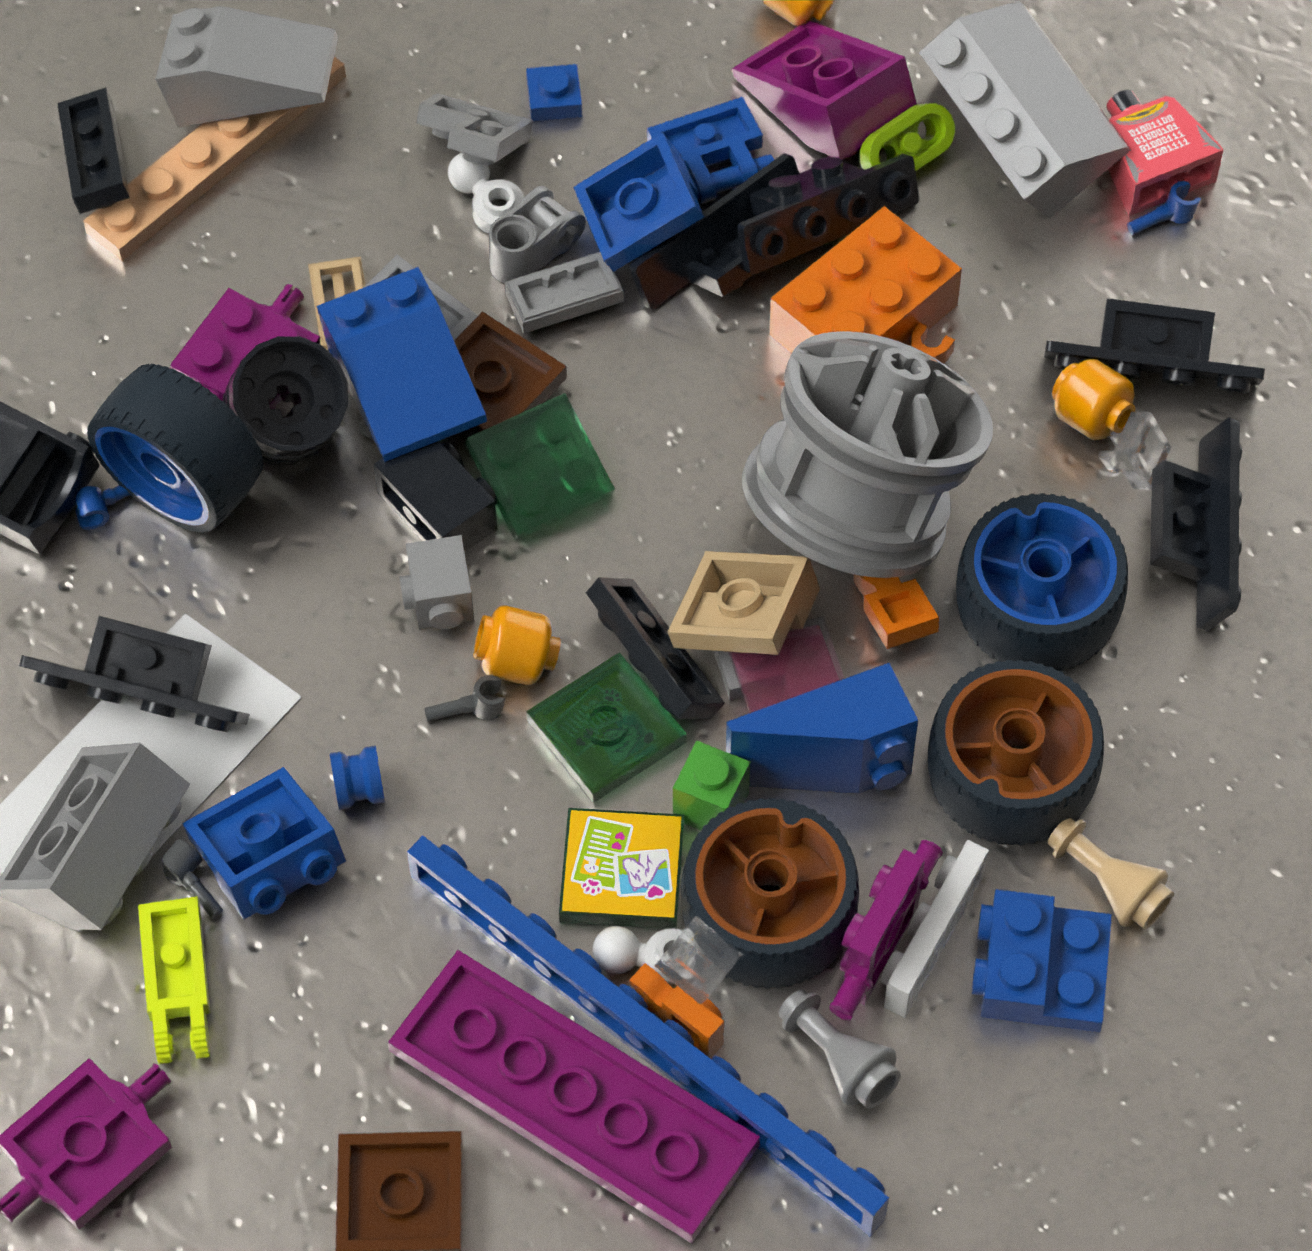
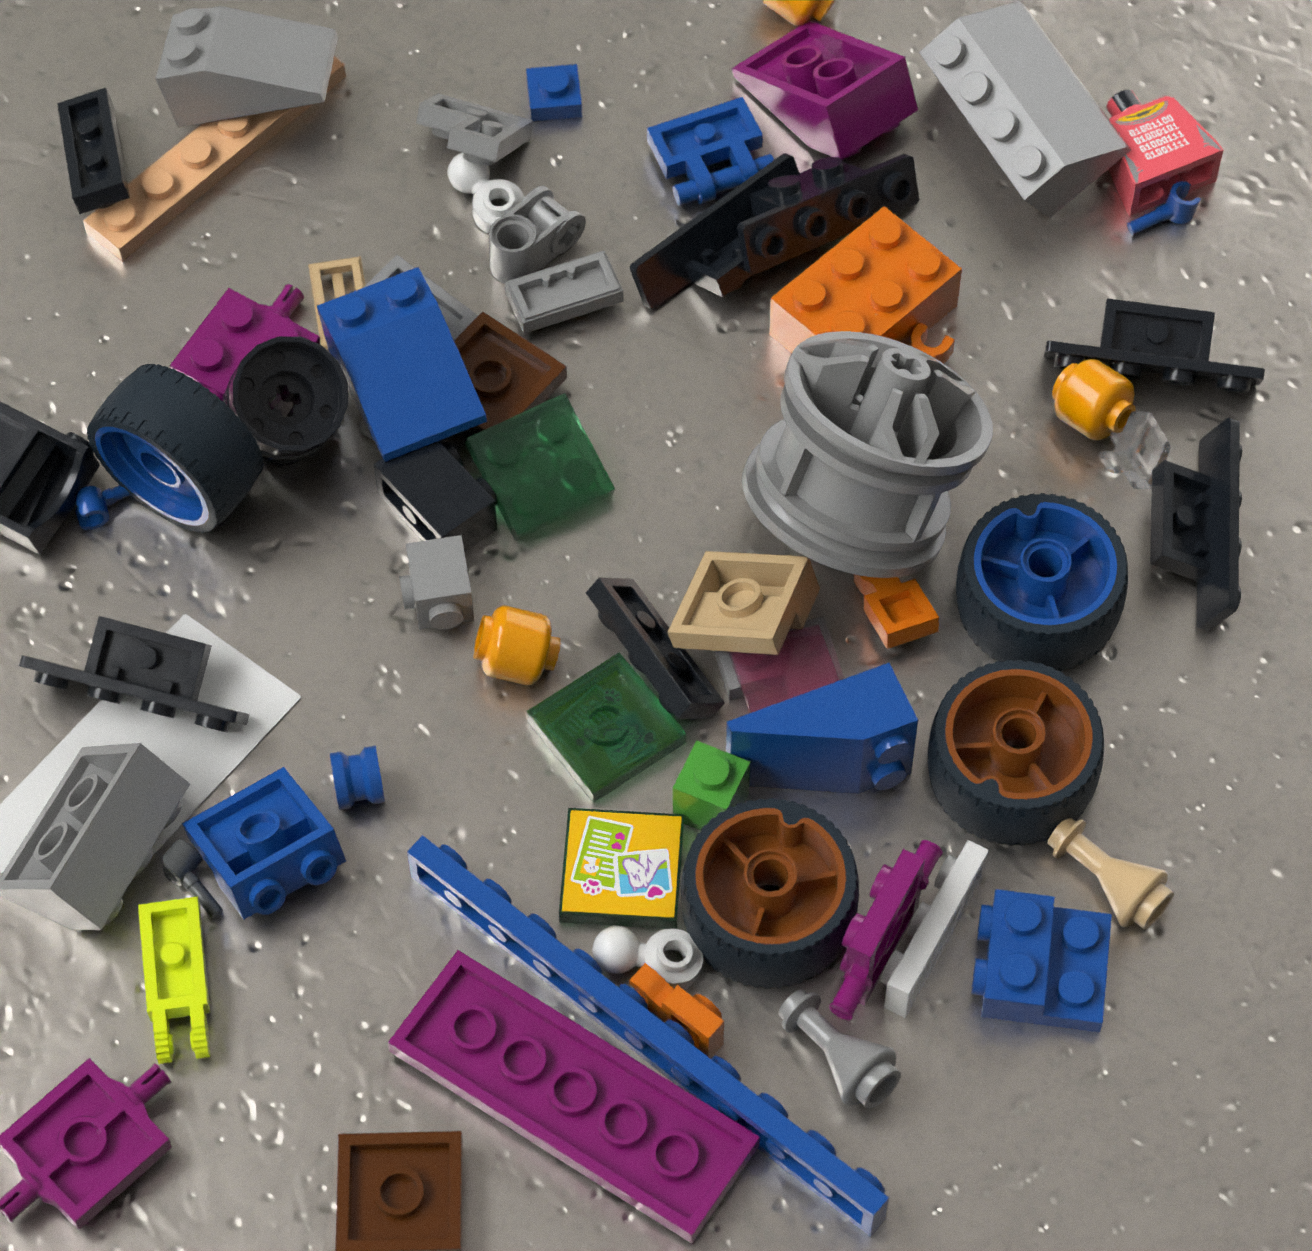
dark grey hand [424,675,506,721] -> none
blue plate [573,132,704,272] -> none
clear tile [654,916,742,1005] -> none
lime plate [860,103,955,171] -> none

